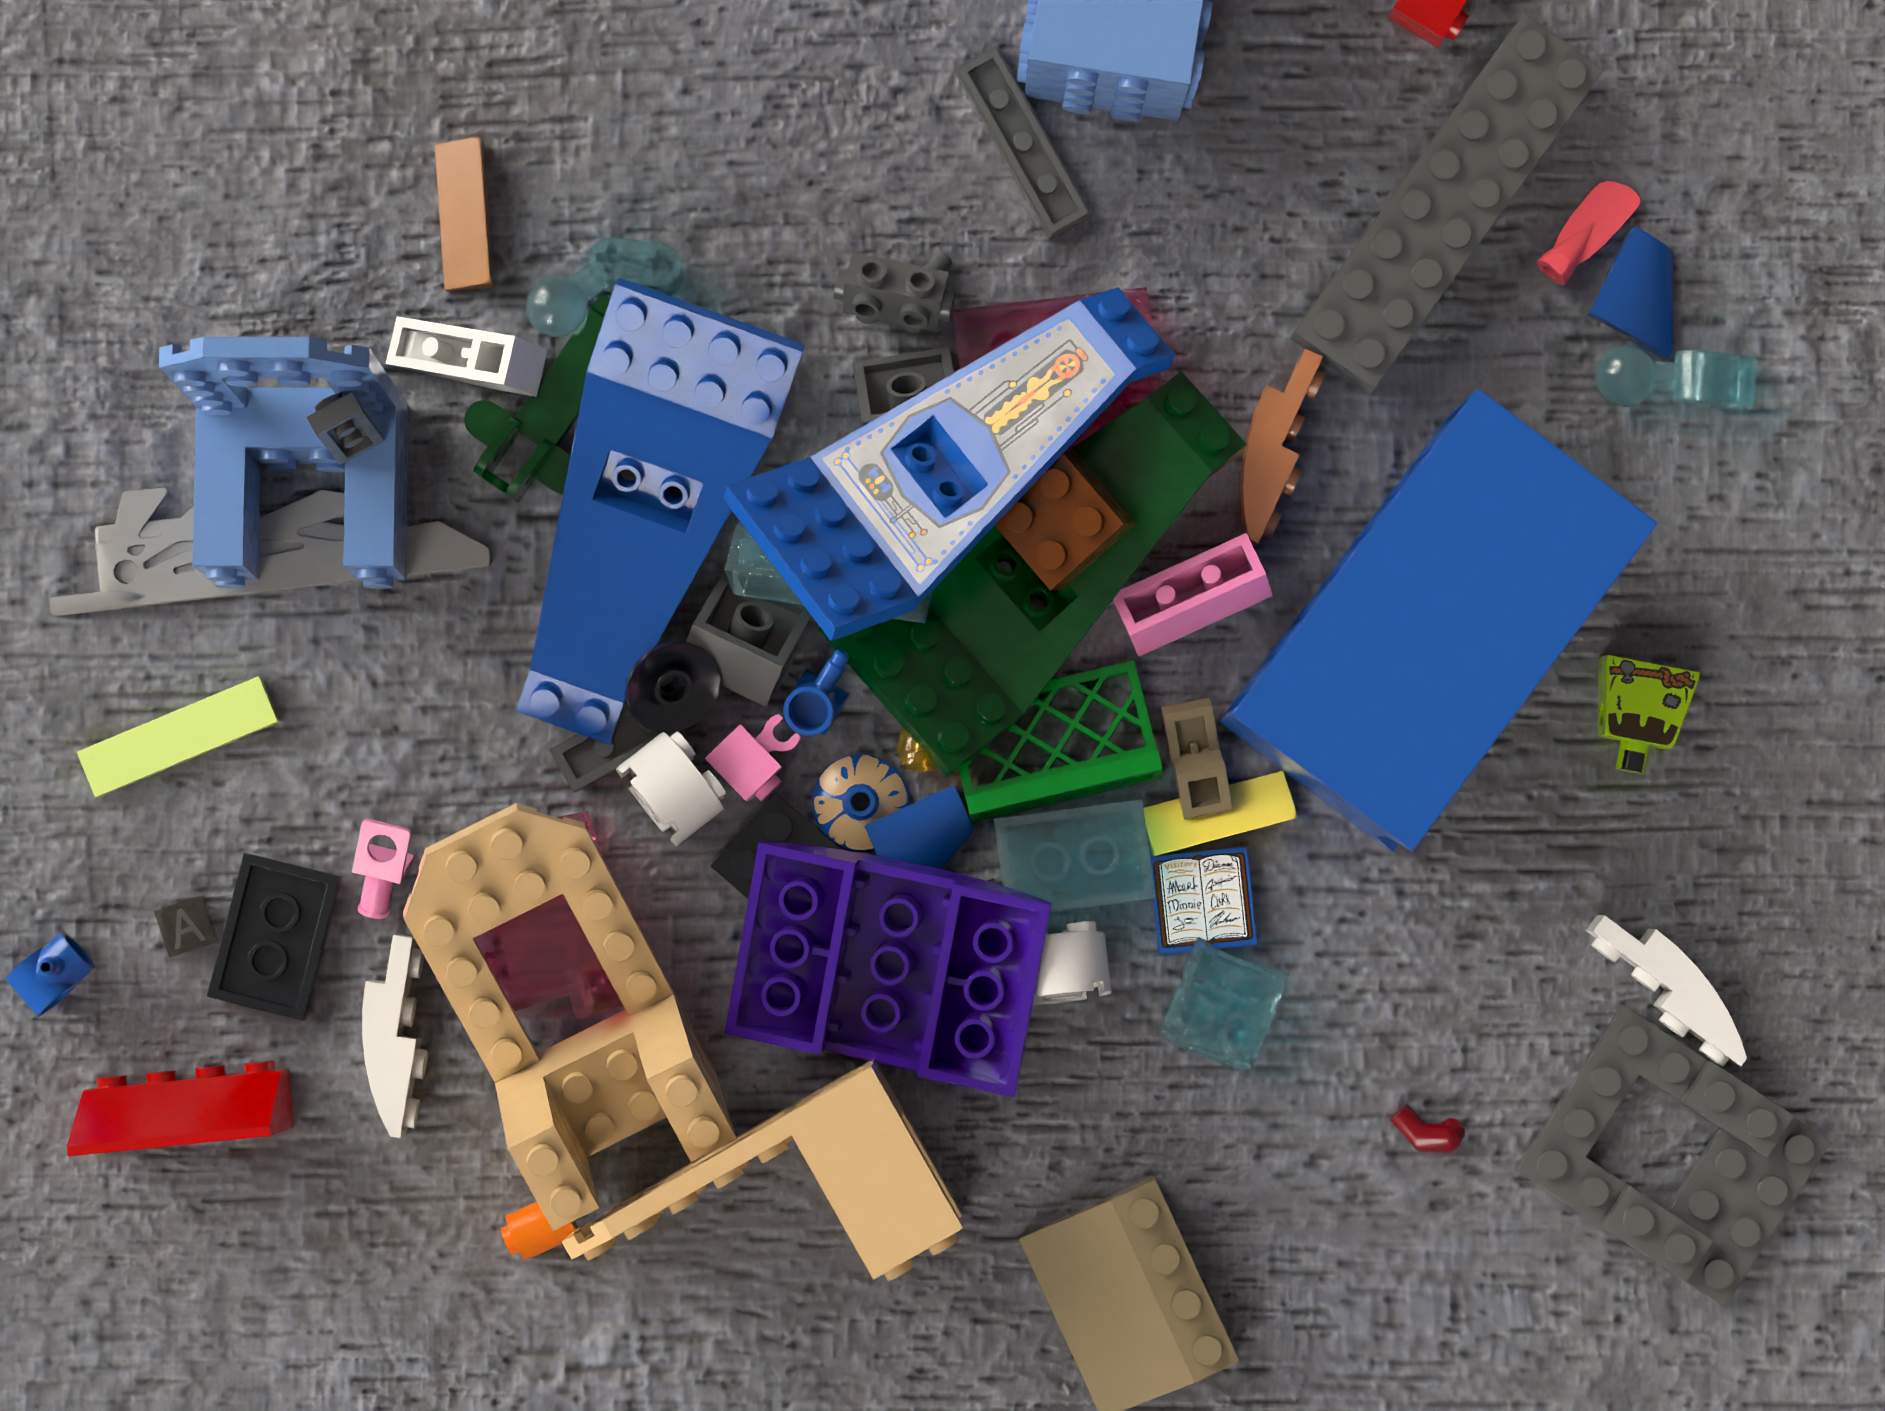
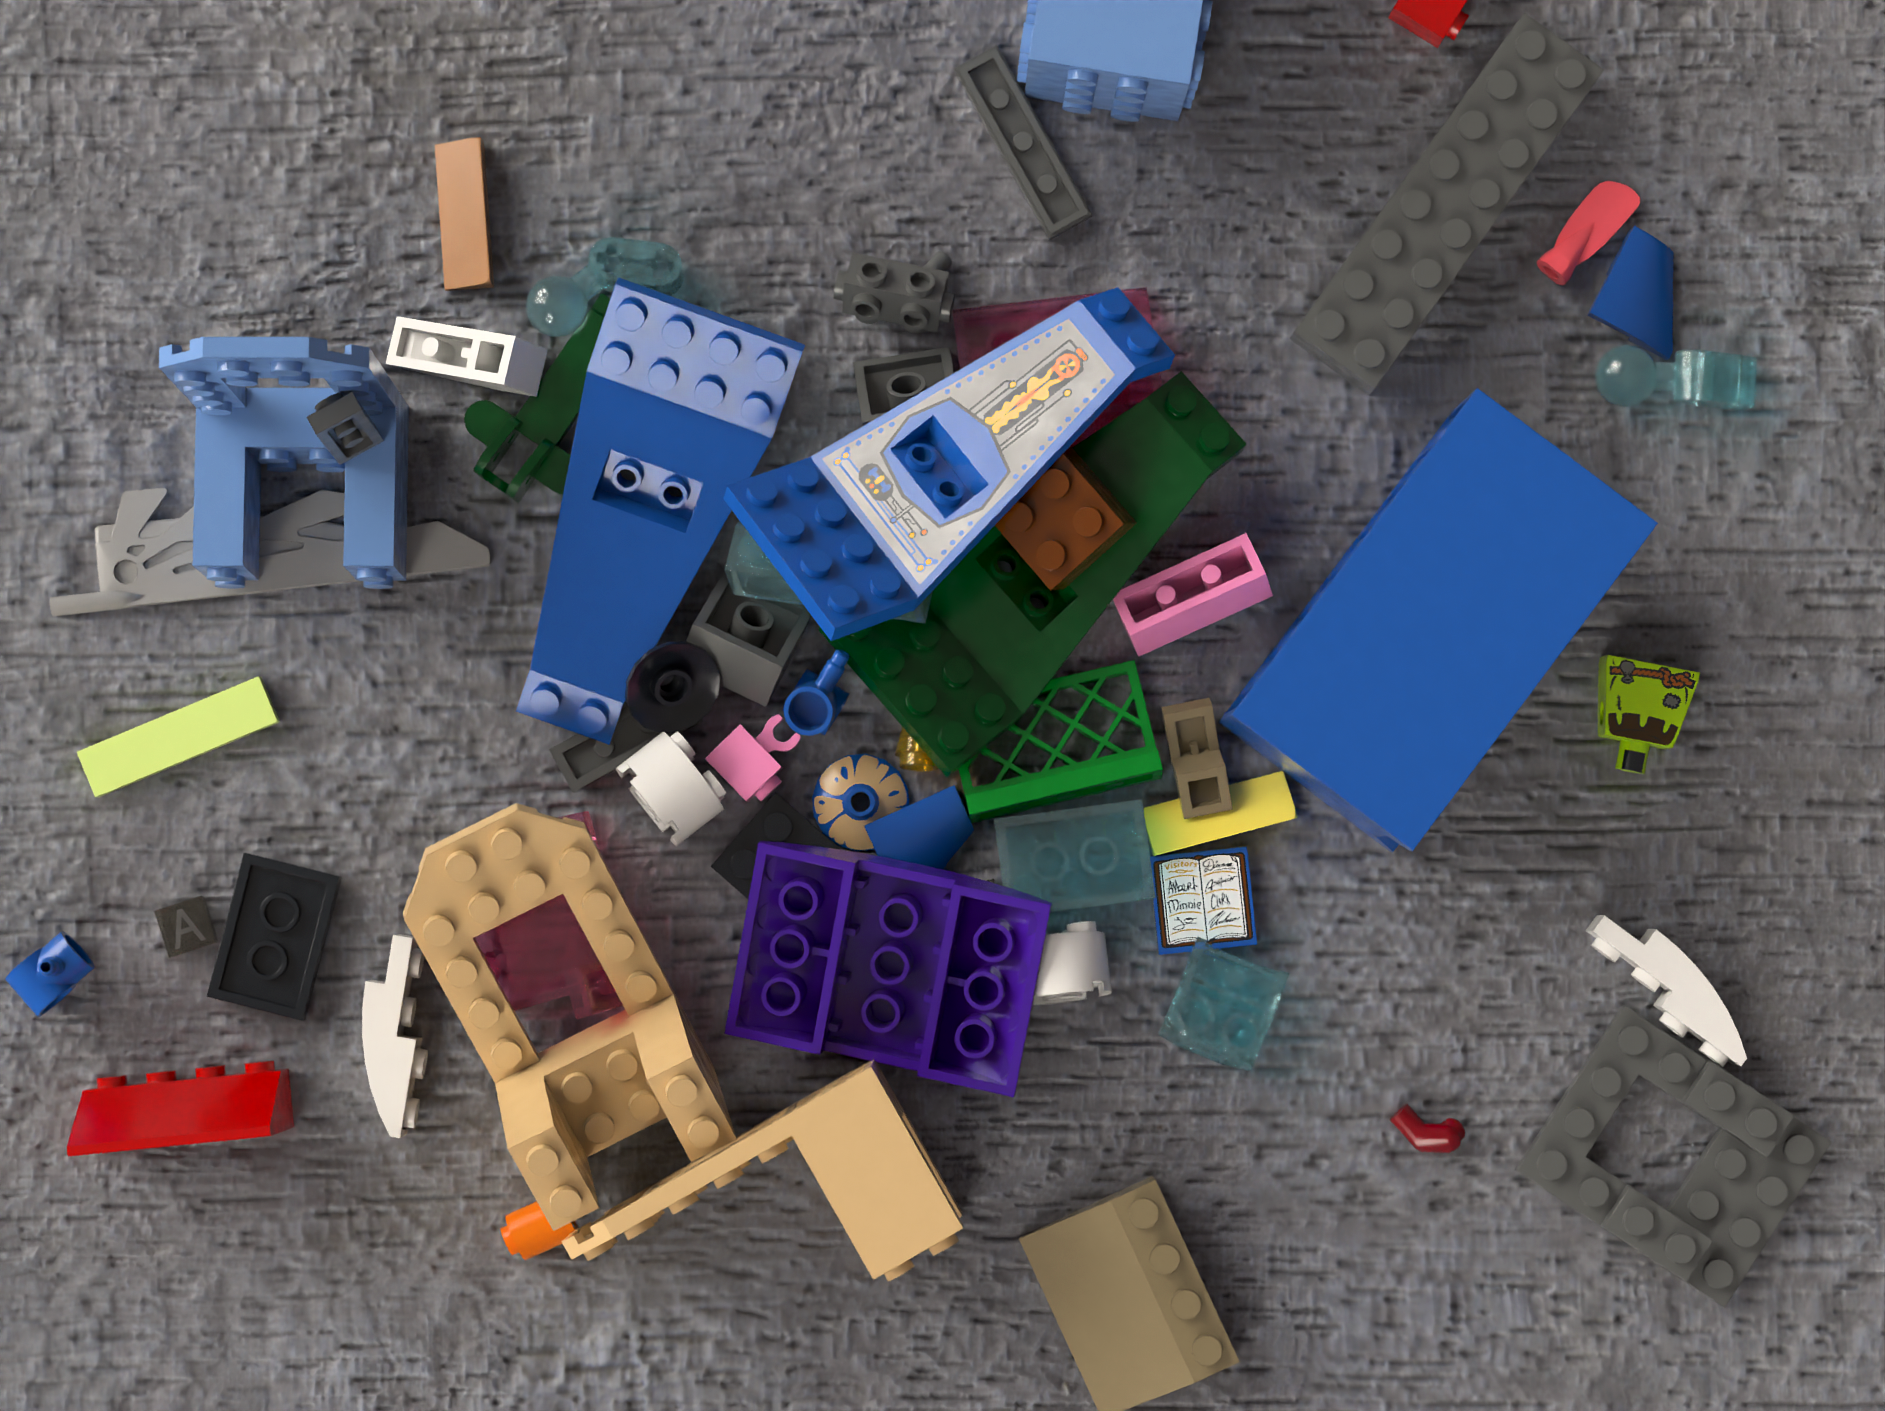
bright pink bracket [352,819,414,919] -> none
nougat slope [1240,349,1326,548] -> none

